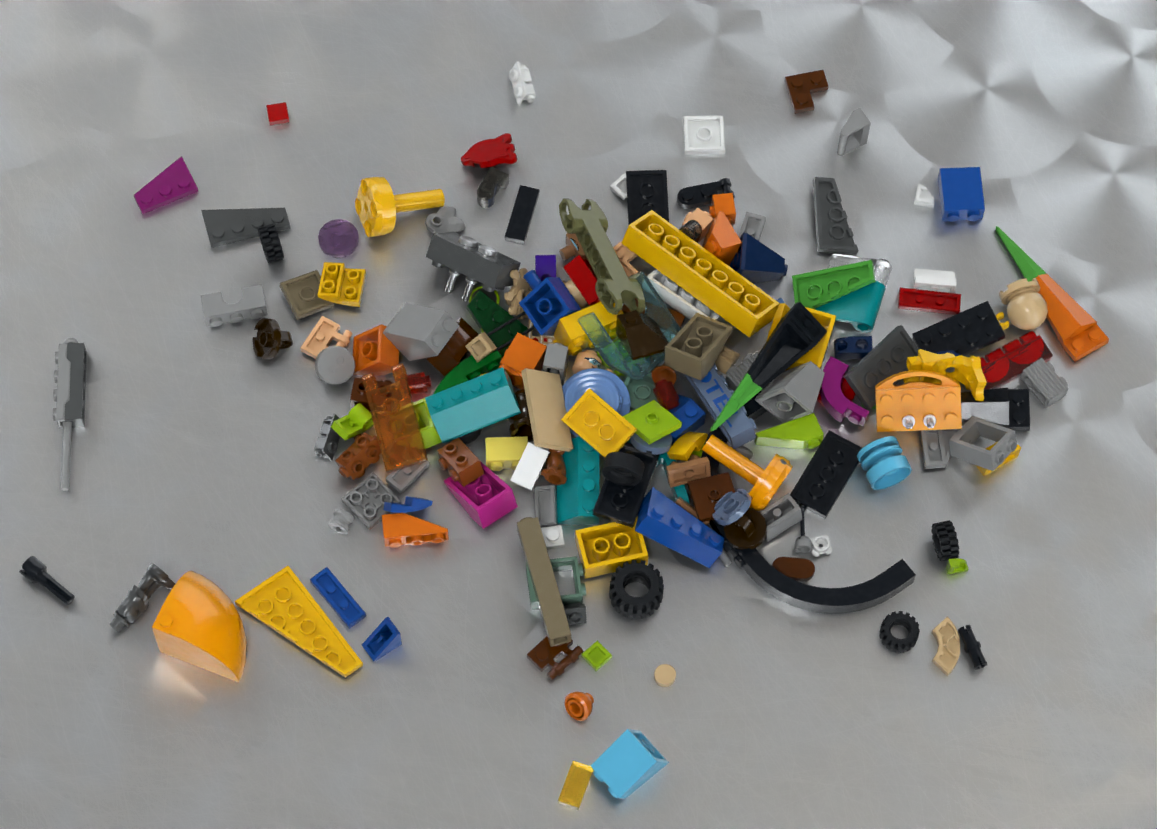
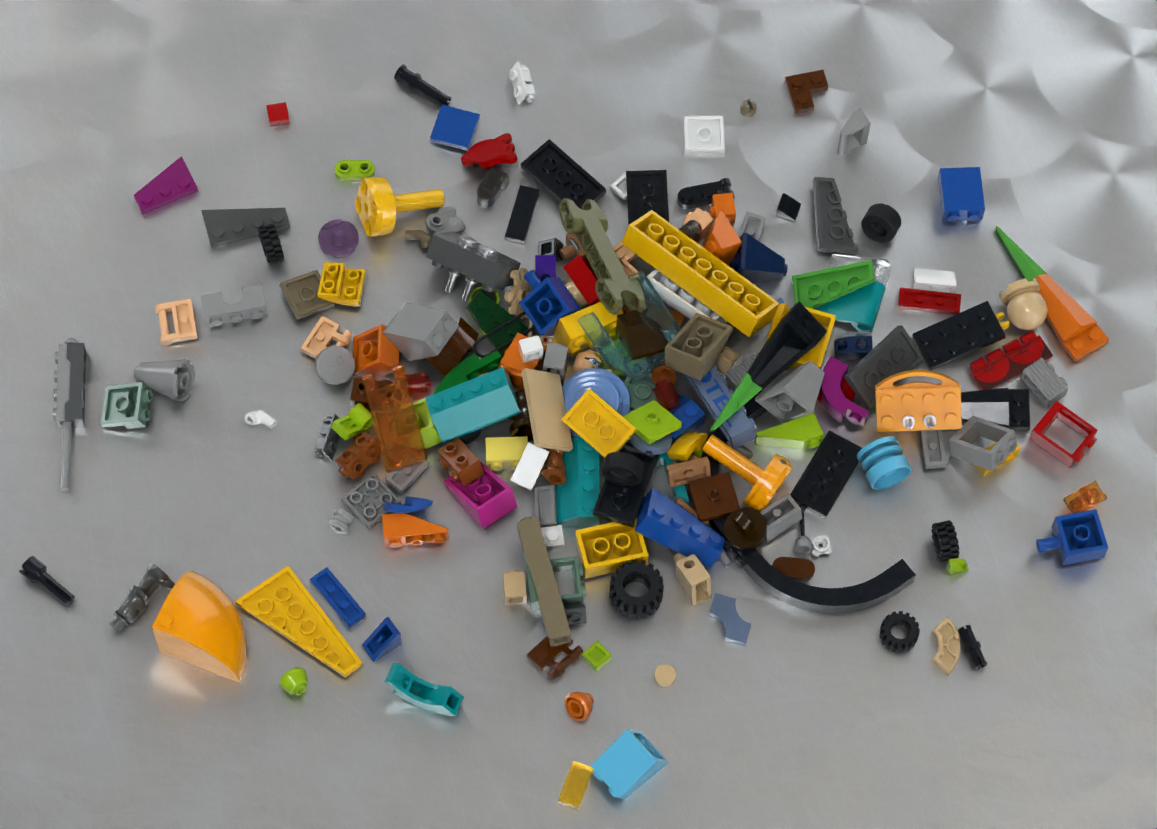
dark brown tile [252,318,293,360] -> none
tan slope [465,332,497,362] -> none
sand blue tile [712,488,751,526] -> none
yellow hips [903,349,987,401] -> none
white tile [914,184,935,208] -> none
none -> sand green plate [101,382,153,429]
none -> light grey cone [134,359,195,401]
none -> light nougat plate [155,299,198,346]
none -> white arm [245,410,277,429]
none -> lime cone [279,667,308,695]
none -> lime plate [334,160,375,182]
none -> teal arch [384,663,464,716]
none -> black pin [394,64,451,106]
none -> dark tan arm [405,230,432,248]
none -> blue tile [430,105,480,151]
none -> tan brick [503,570,527,605]
none -> white slope [519,336,543,363]
none -> black plate [521,139,606,209]
none -> black slope [538,238,563,262]
none -> tan torso [673,553,712,606]
none -> sand blue tile [709,593,751,646]
none -> dark tan hinge [740,99,756,117]
none -> black slope [776,193,801,222]
none -> black tyre [861,203,901,243]
none -> red window [1029,401,1098,468]
none -> blue brick [1036,509,1108,565]
none -> clear orange hips [1063,480,1107,514]

